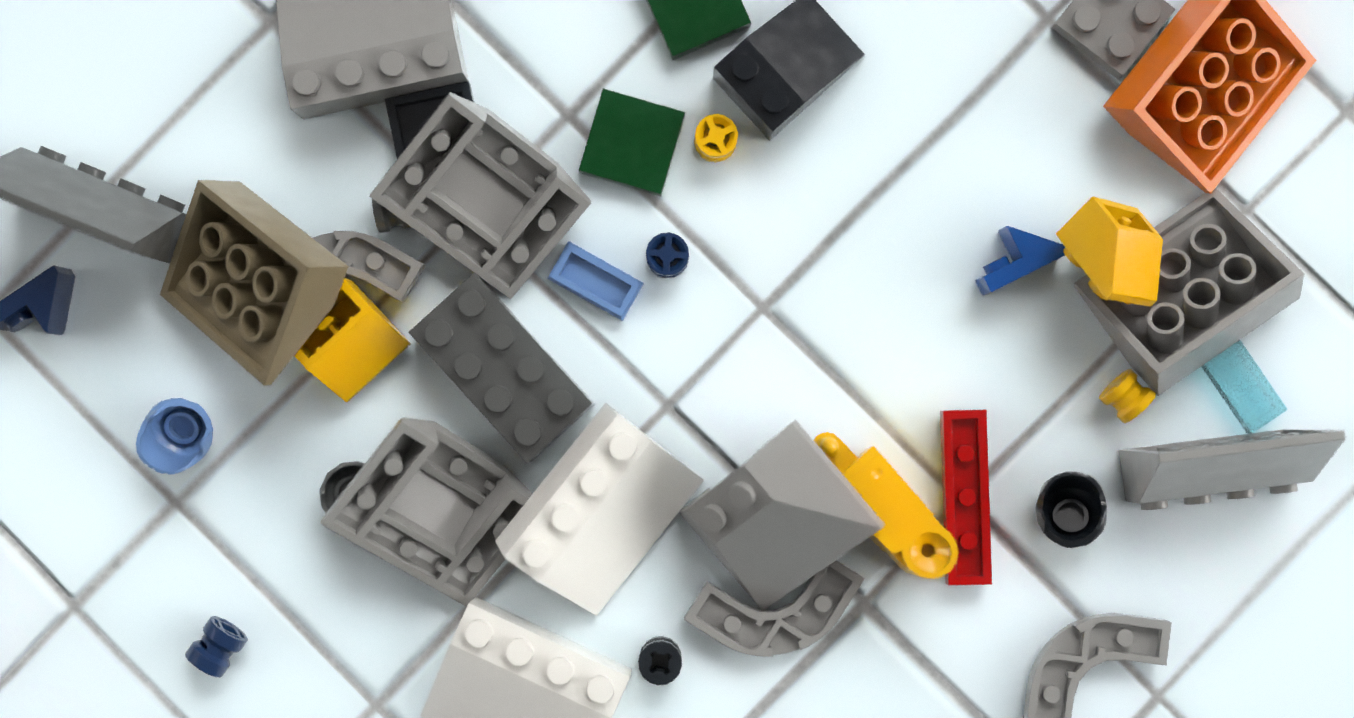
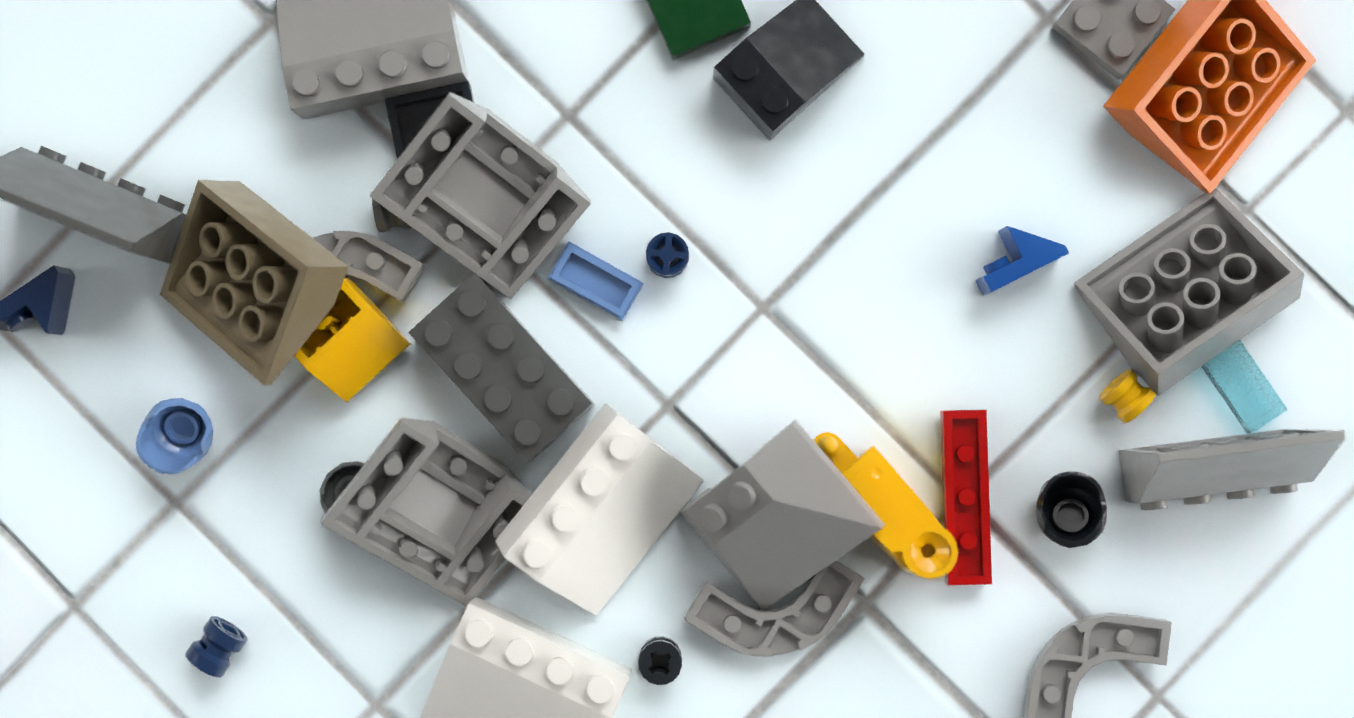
dark green tile [579,88,685,197] -> none
yellow wheel [694,114,738,163] -> none
yellow slope [1056,196,1163,307] -> none

